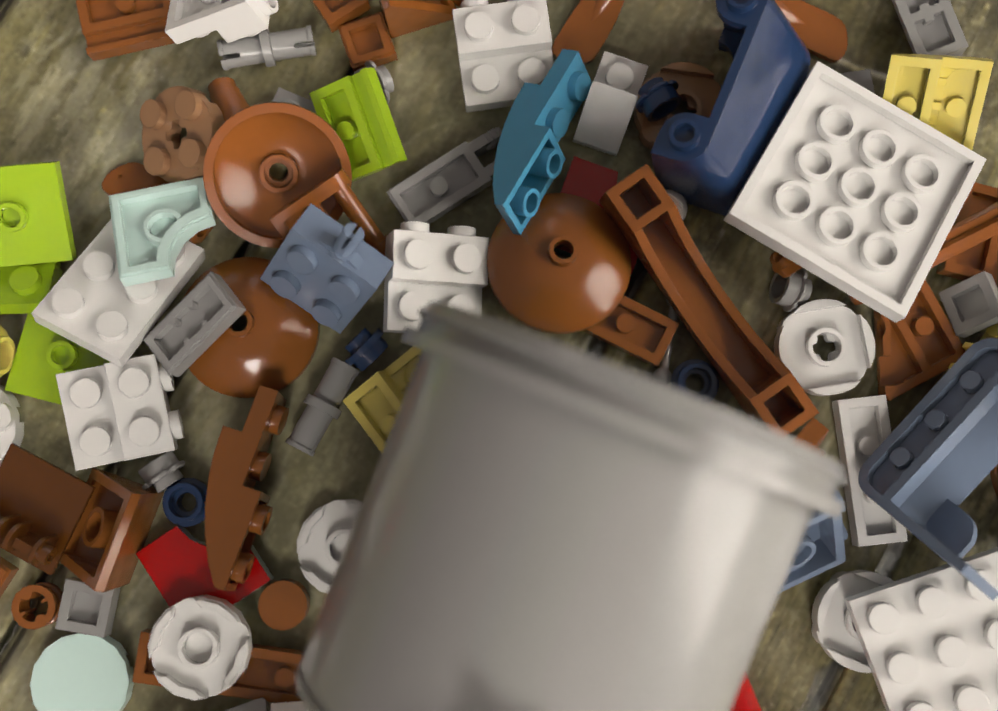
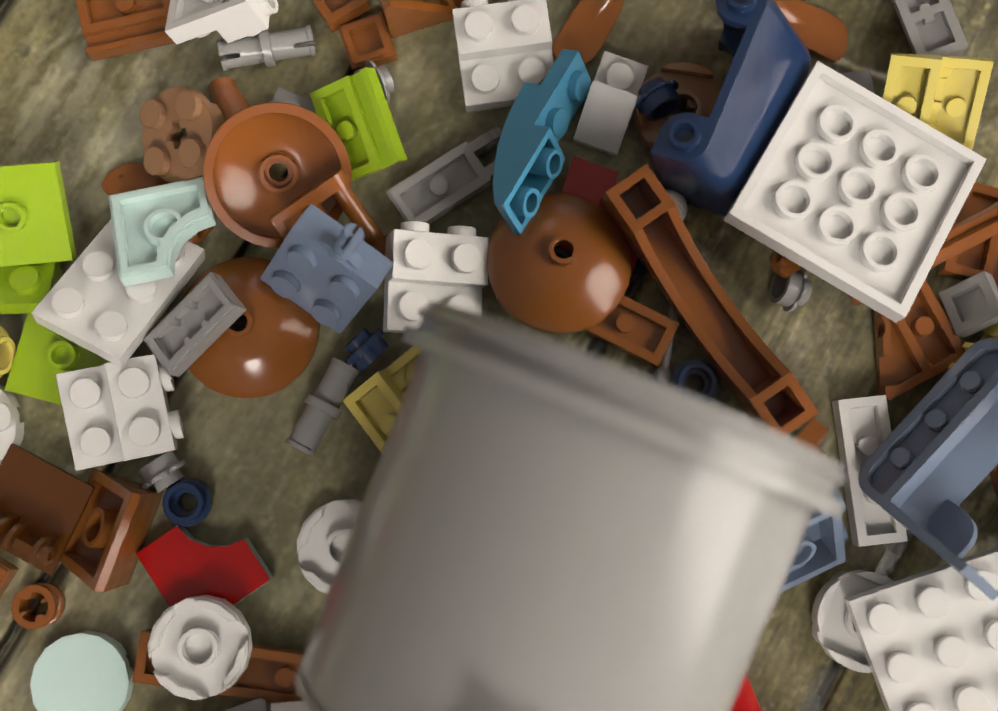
light grey plate [55,577,121,638] -> none
dark orange slope [205,385,289,591] -> none
dark orange tile [258,578,310,631] -> none
white plate [774,299,875,396] -> none

